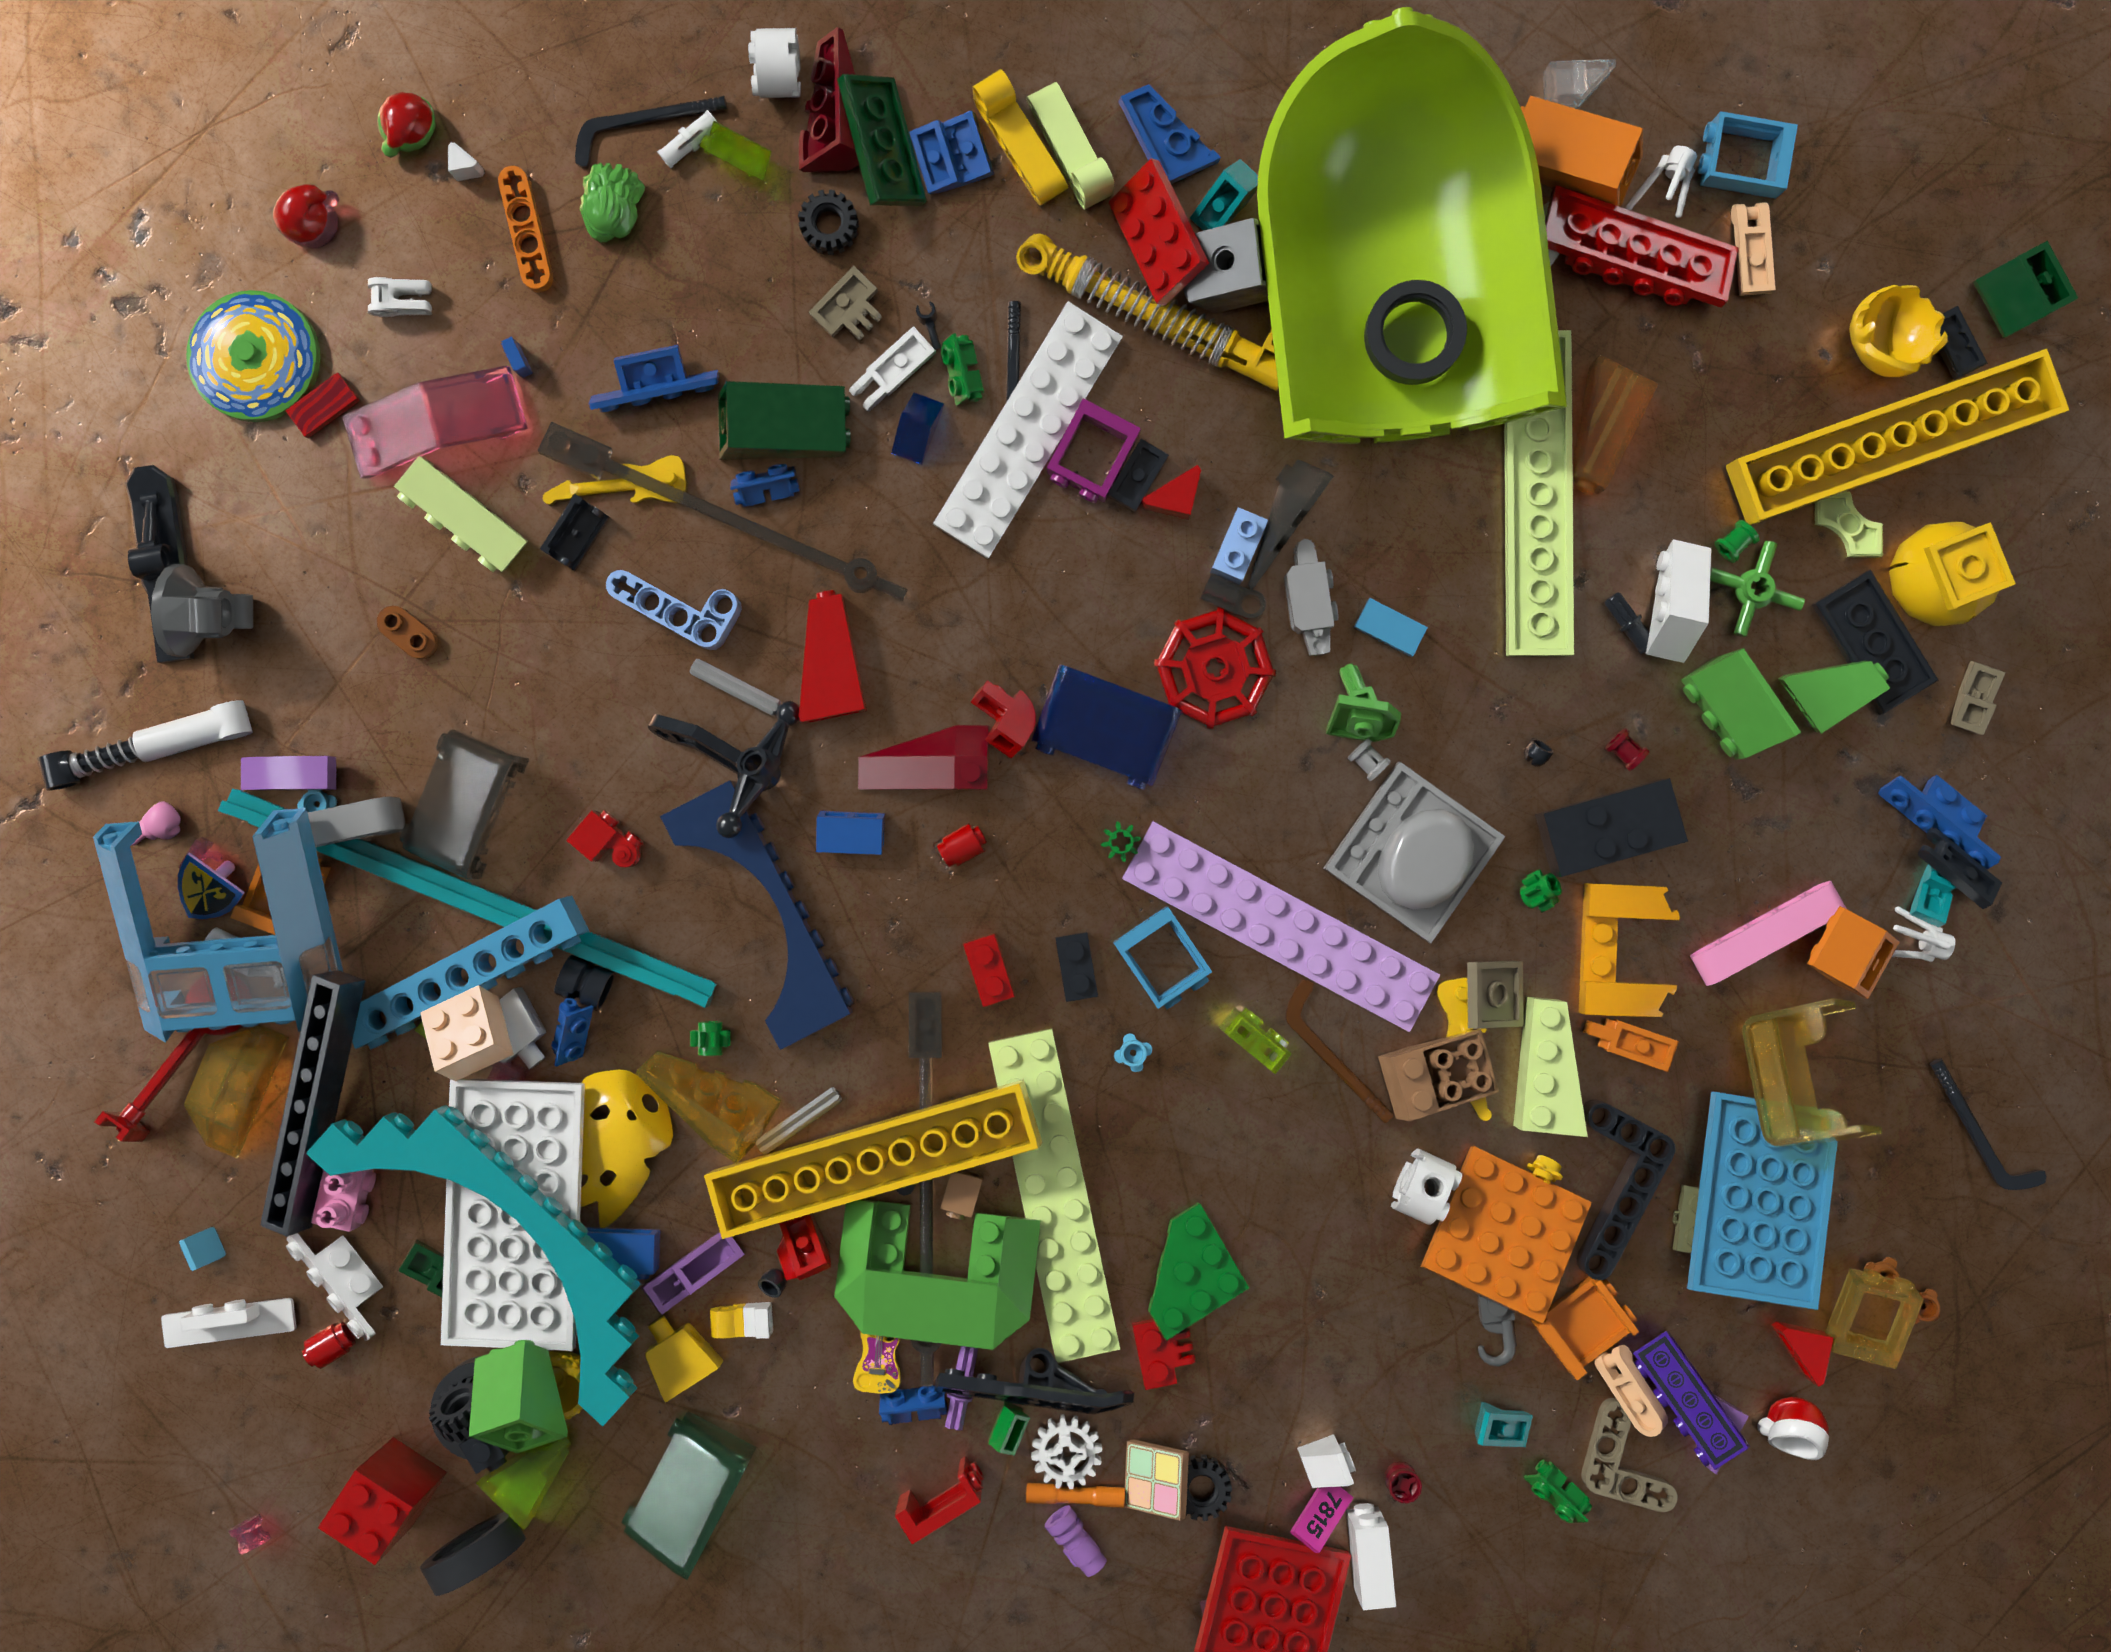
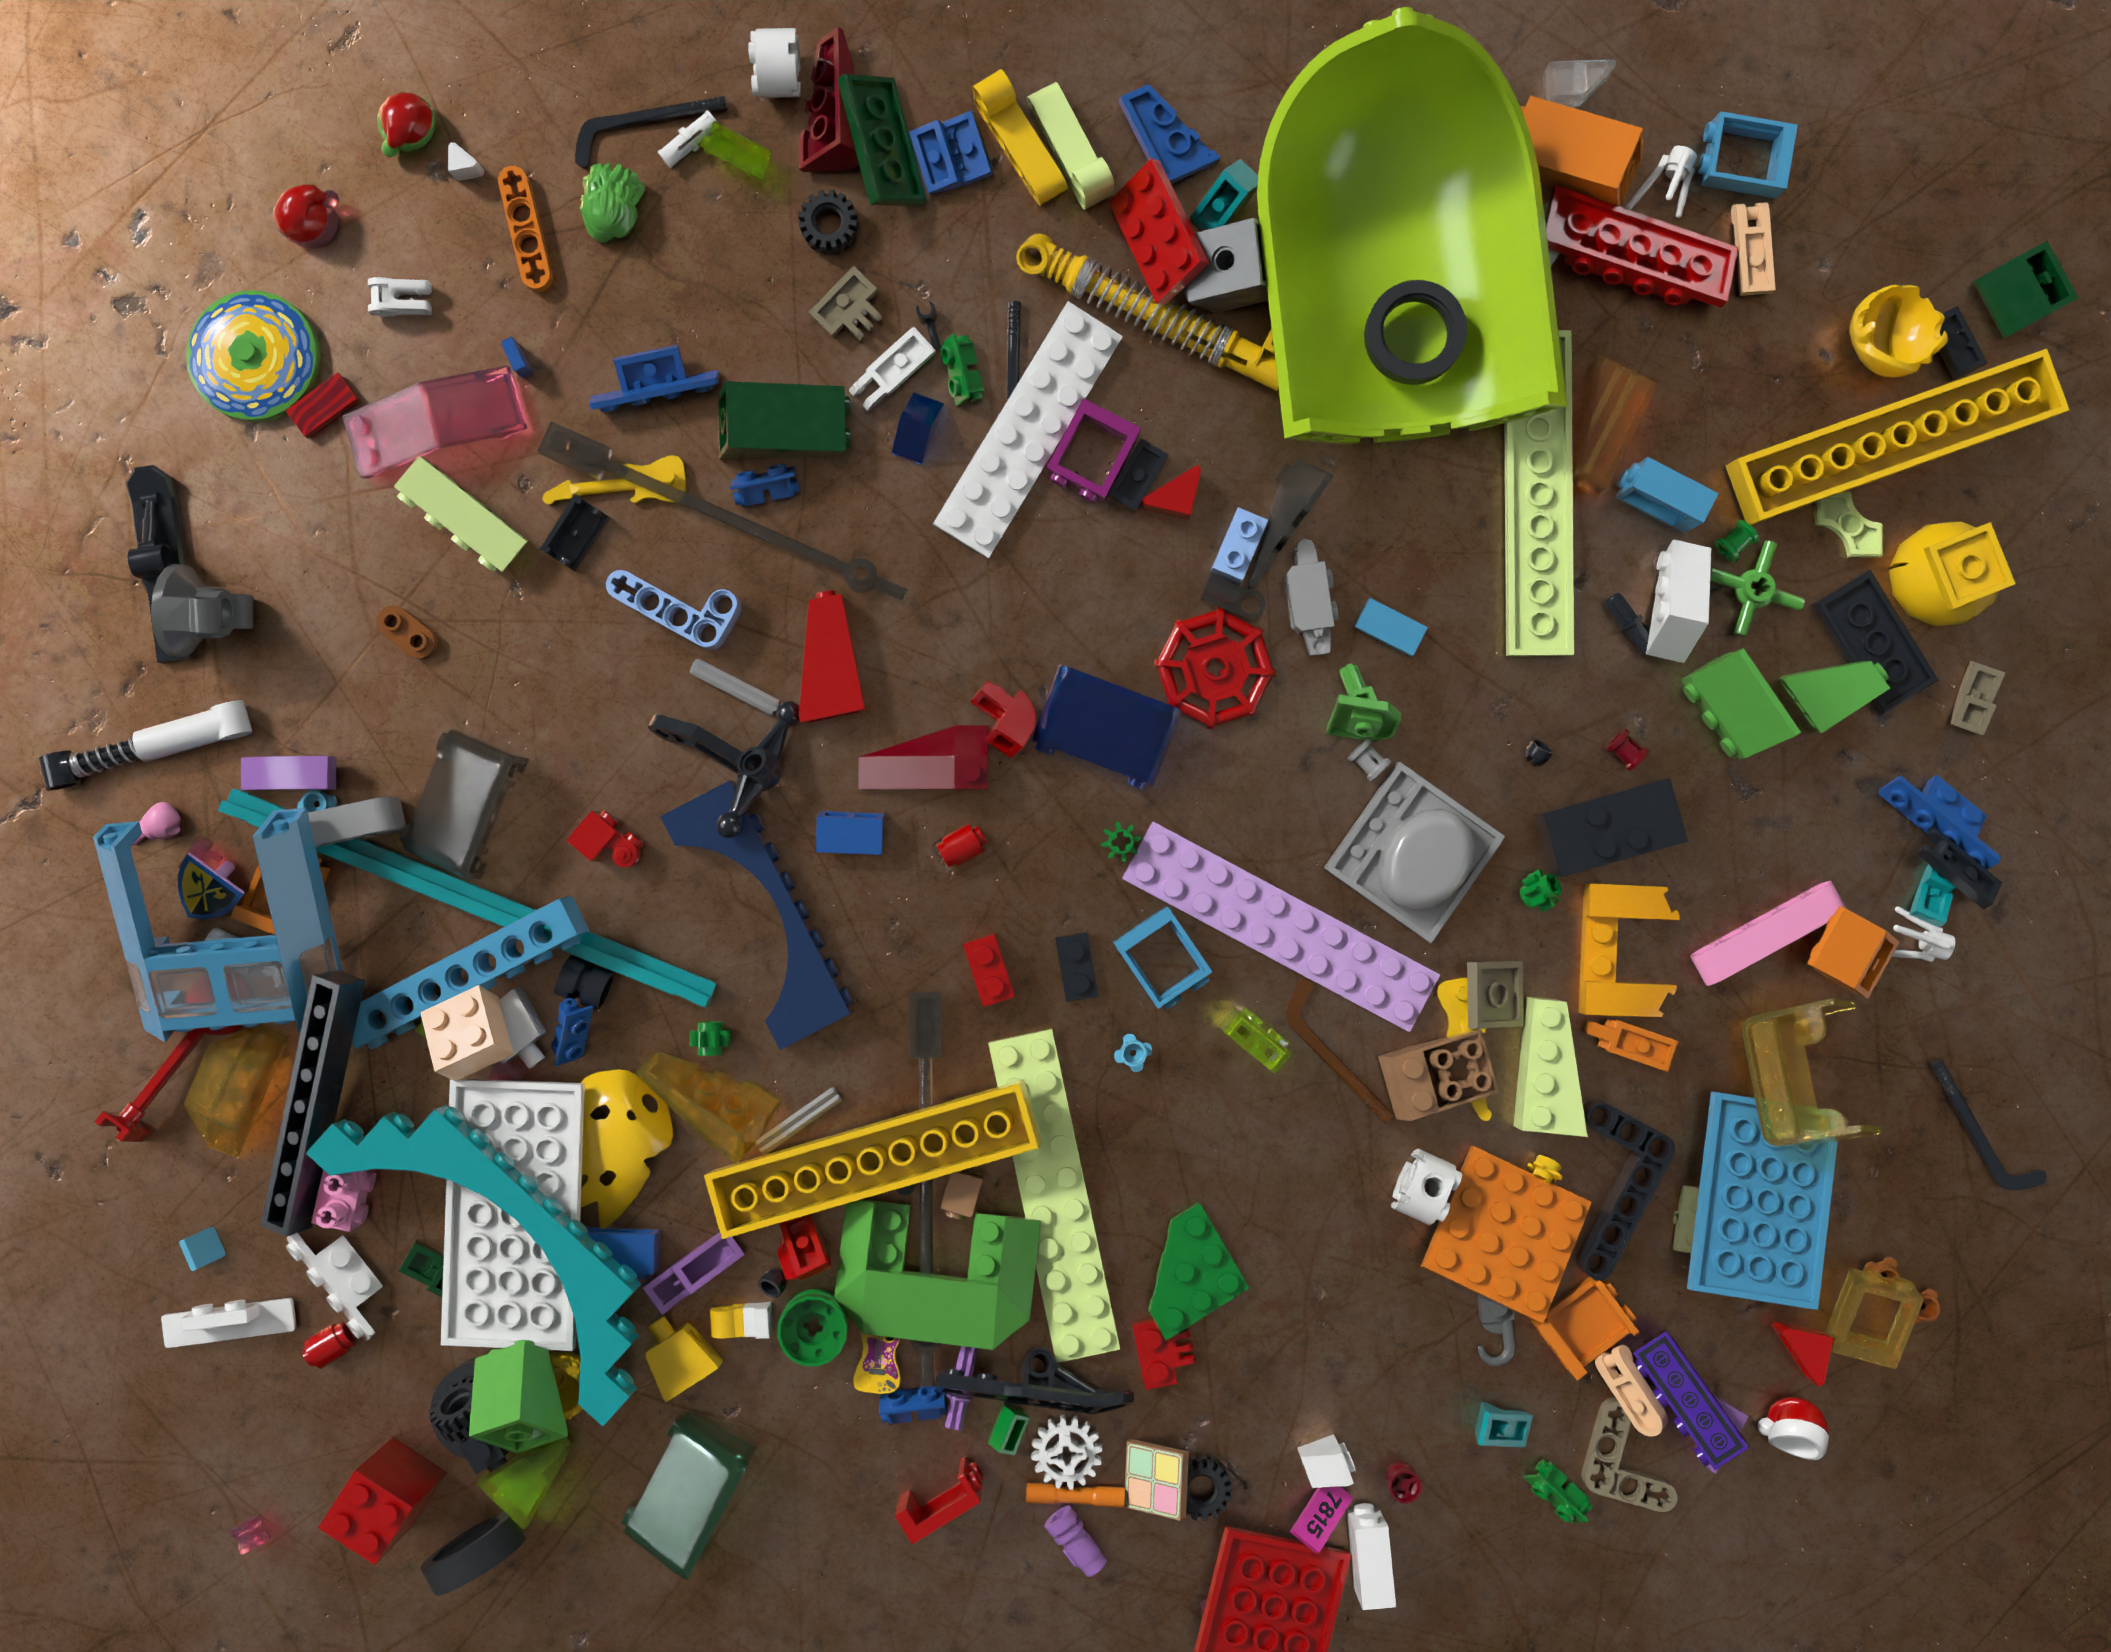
none -> green wheel [777,1288,849,1367]
none -> dark azure window [1615,457,1719,533]

